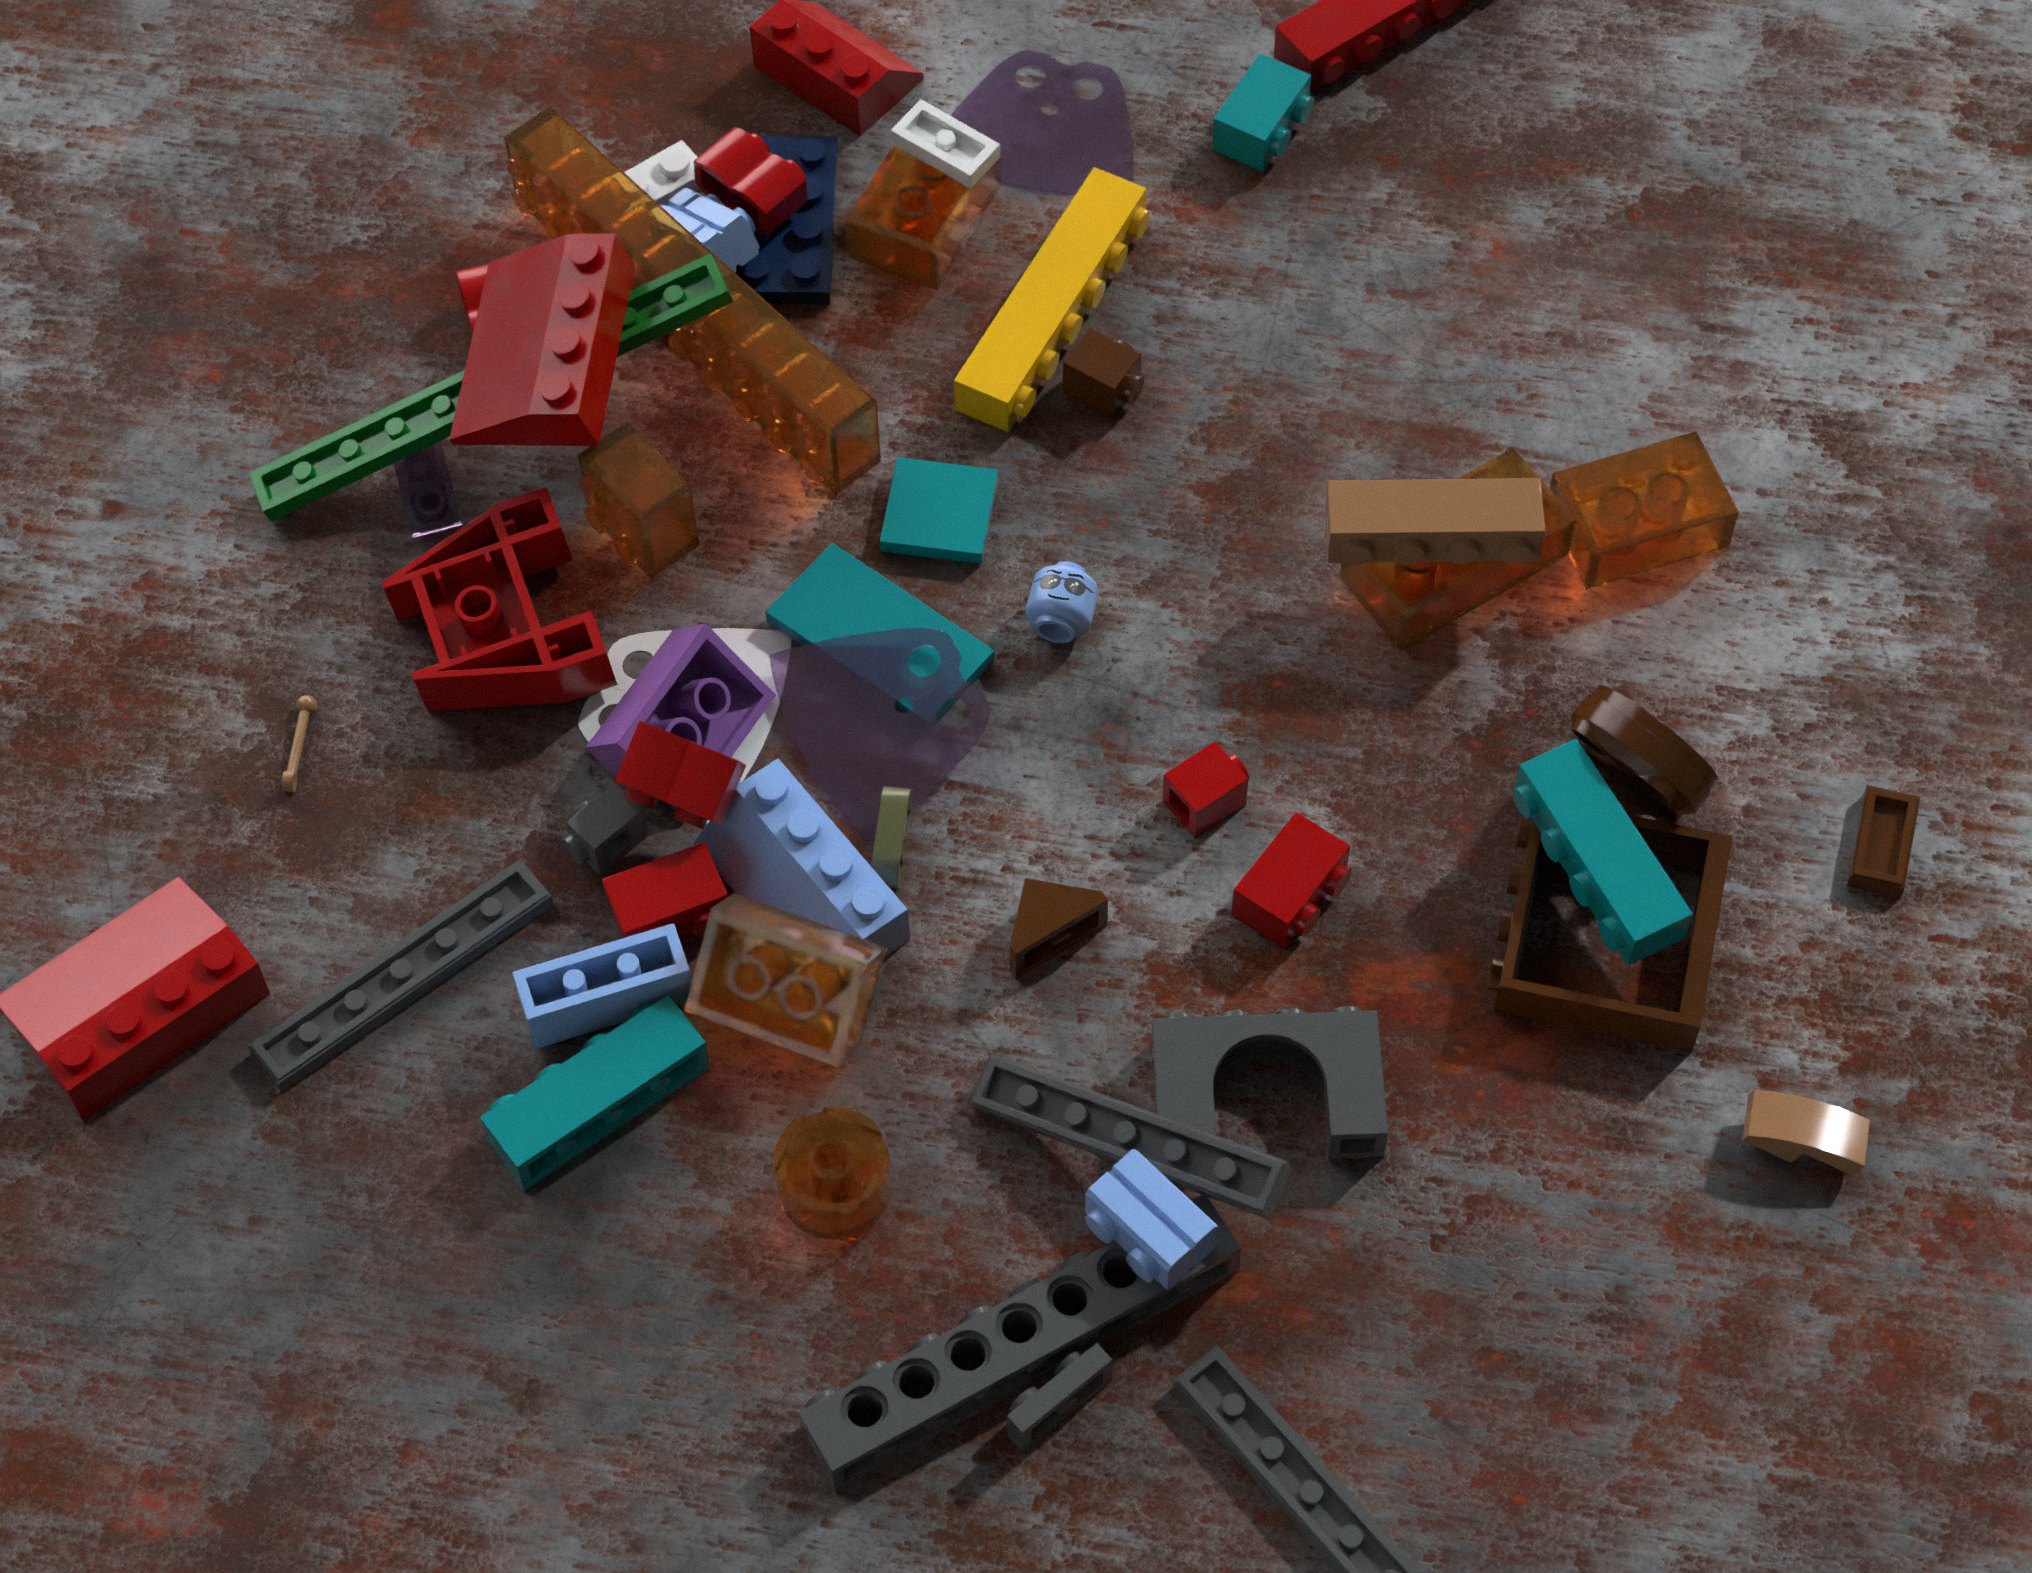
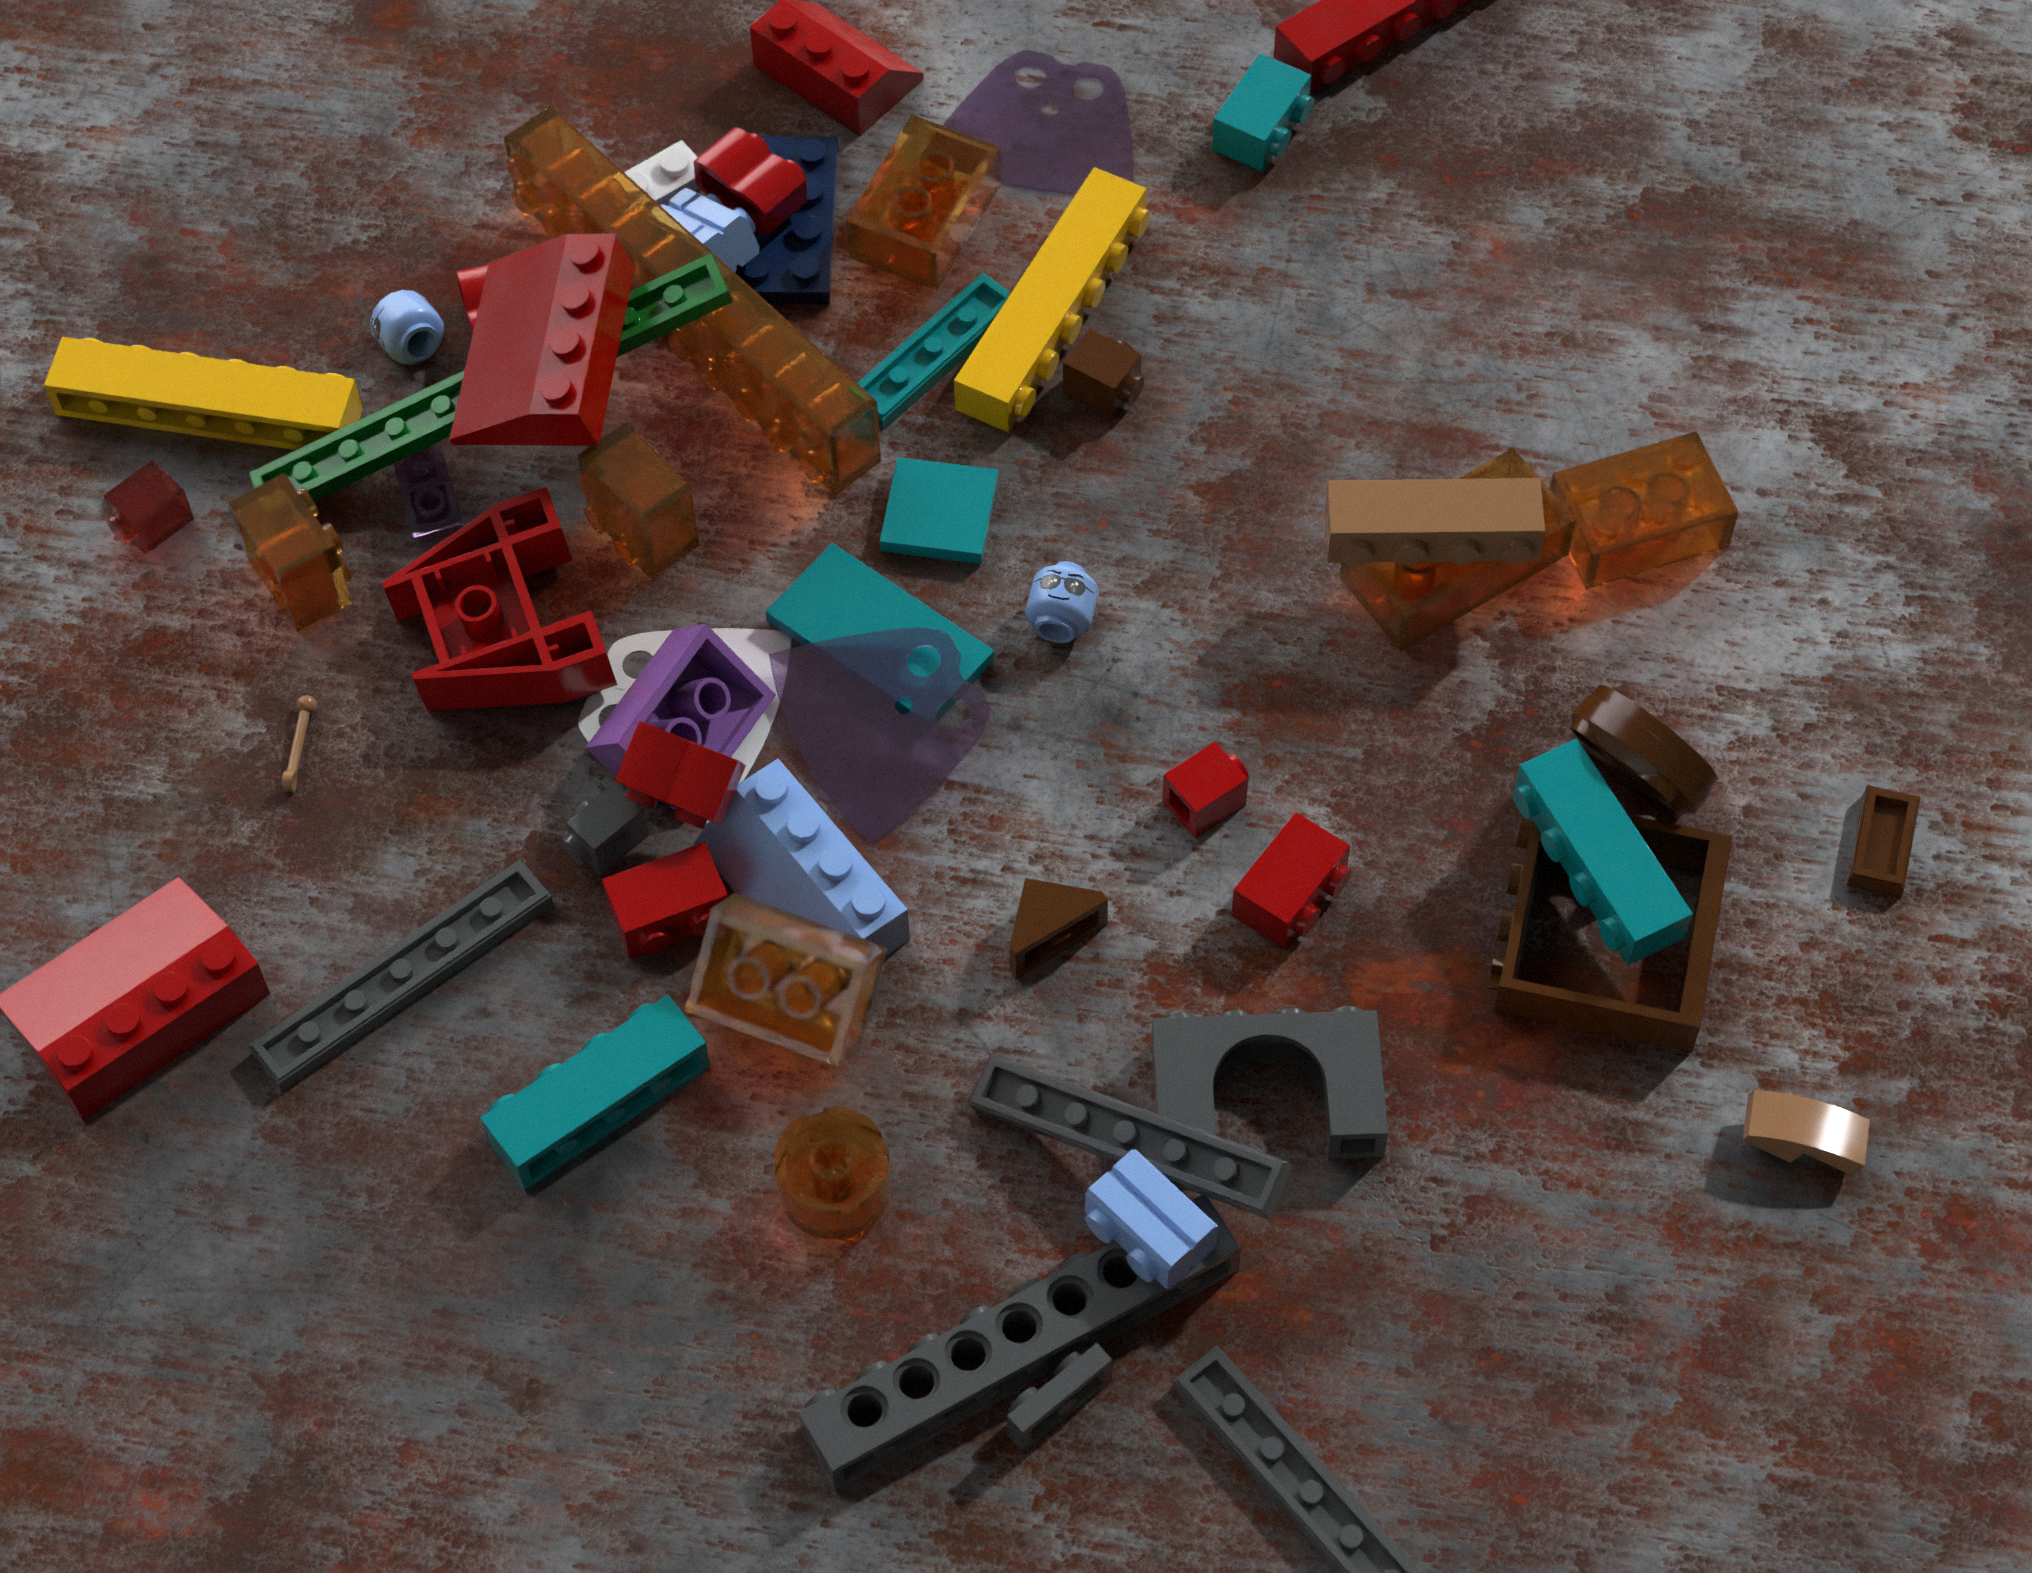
light blue brick [512,923,695,1049] -> none
olive beam [871,786,912,889] -> none
white plate [891,99,1001,189] -> none
none -> yellow brick [44,337,363,450]
none -> clear red brick [103,460,194,555]
none -> clear orange brick [228,473,352,632]
none -> light blue head [370,290,445,365]
none -> teal tile [846,273,1011,430]

